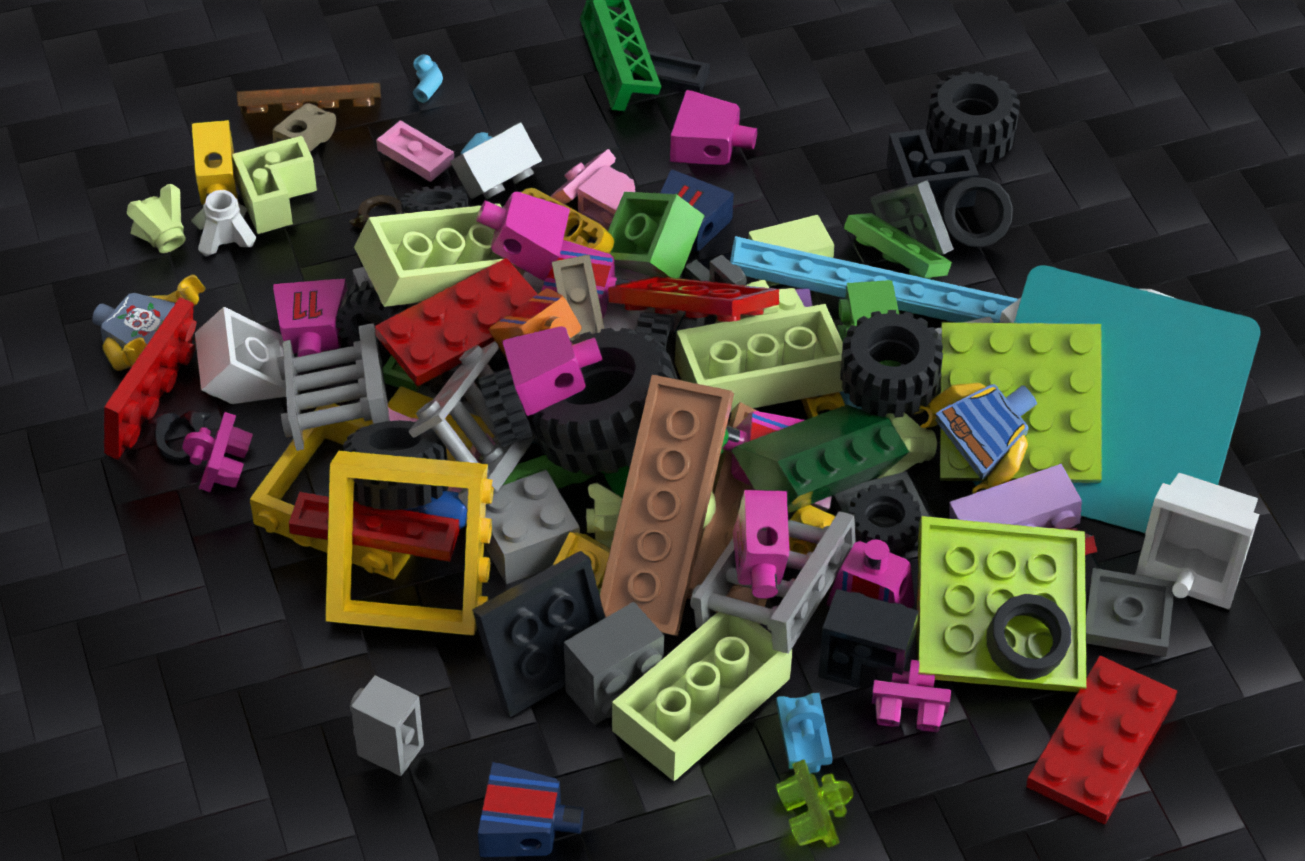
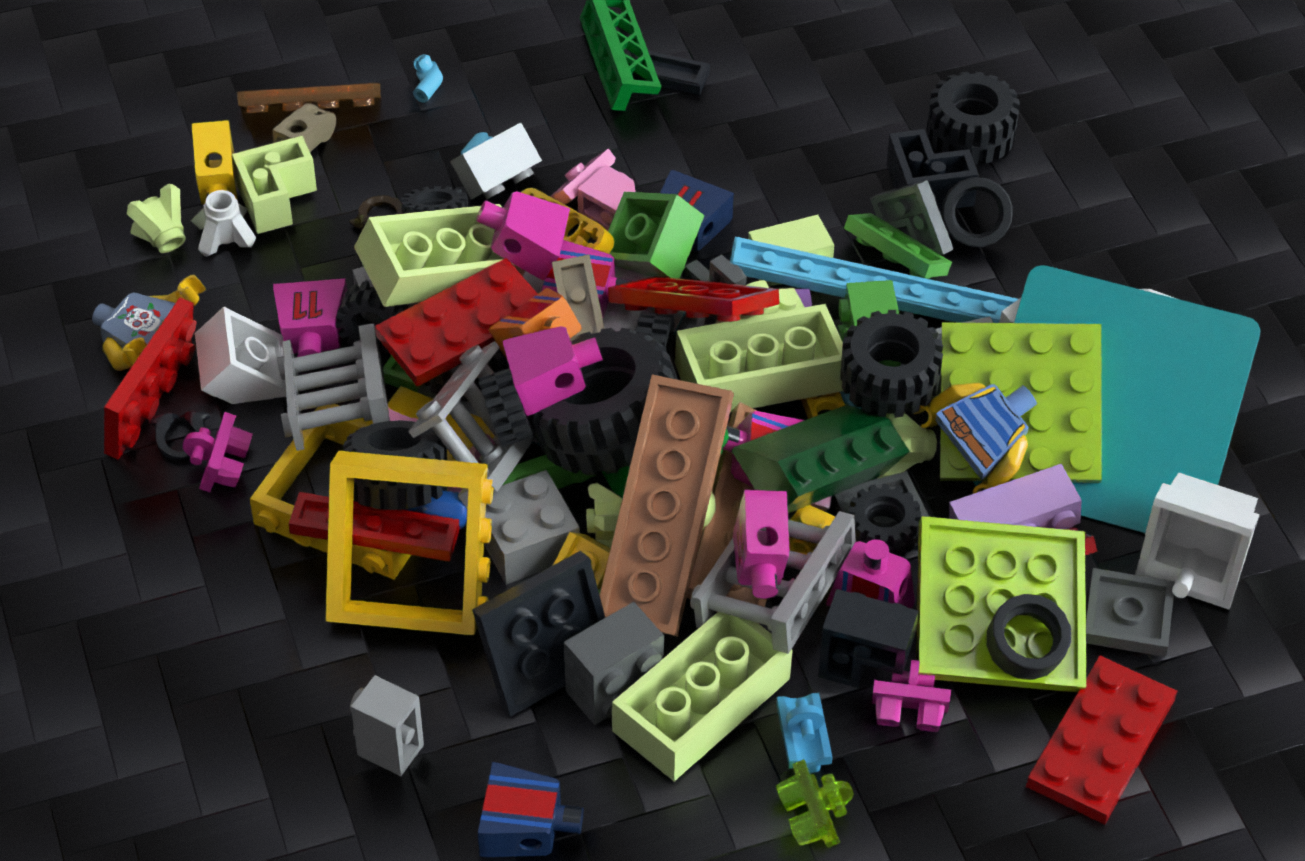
bright pink plate [376,120,454,182] -> none
dark pink torso [670,90,757,165] -> none

